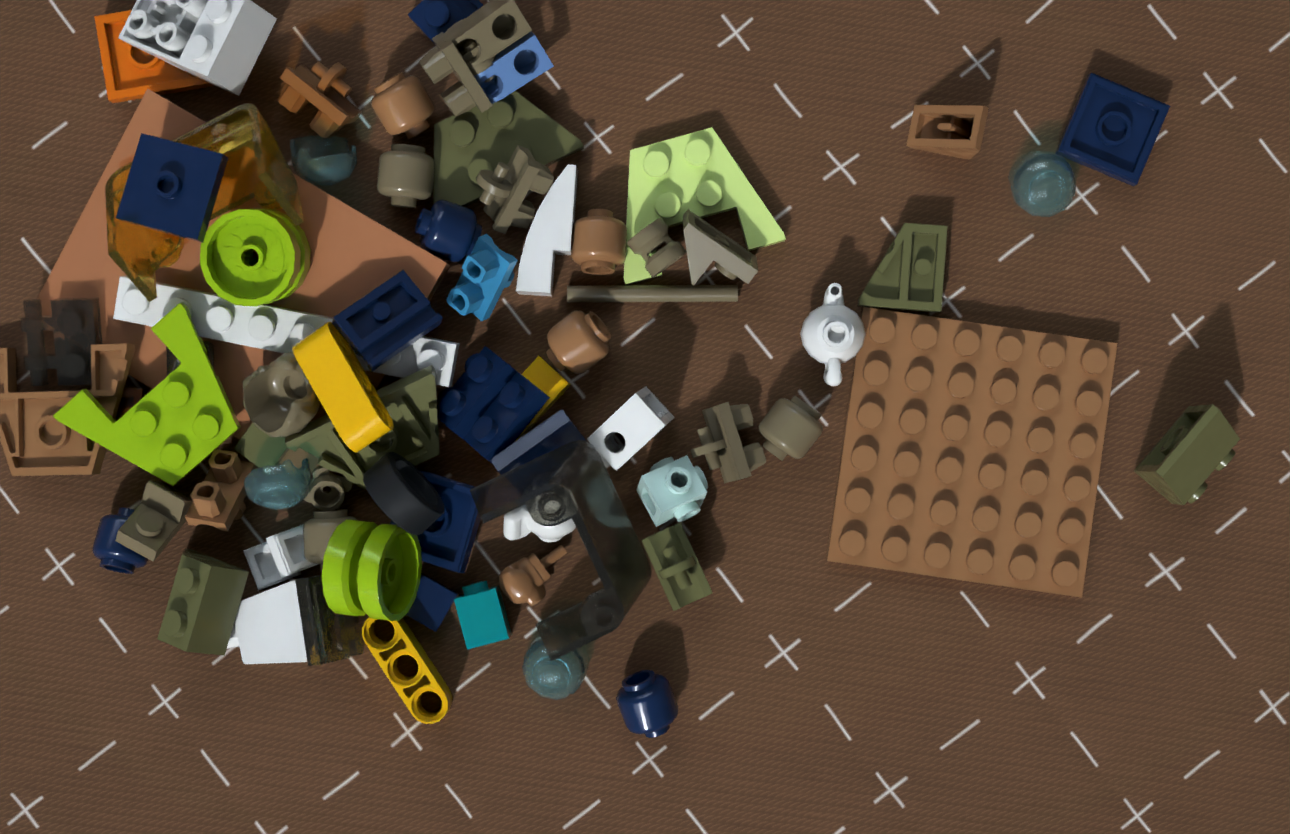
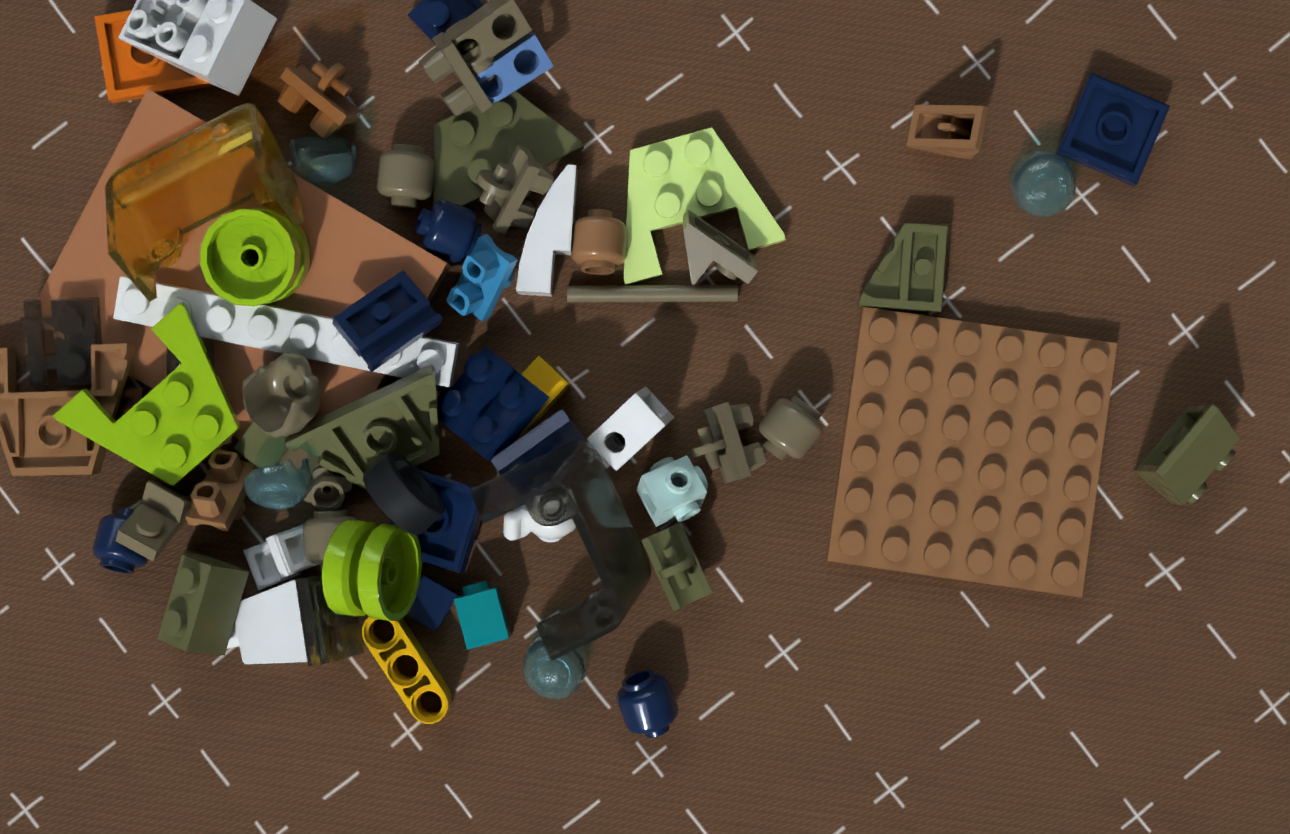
dark blue plate [116,133,228,243] -> none
yellow beam [292,322,394,453] -> none
medium nougat head [371,71,435,139] -> none
medium nougat piece [499,545,567,606] -> none
medium nougat head [546,310,611,374] -> none
dark tan wheel [627,217,687,278] -> none
white piece [800,283,866,386] -> none

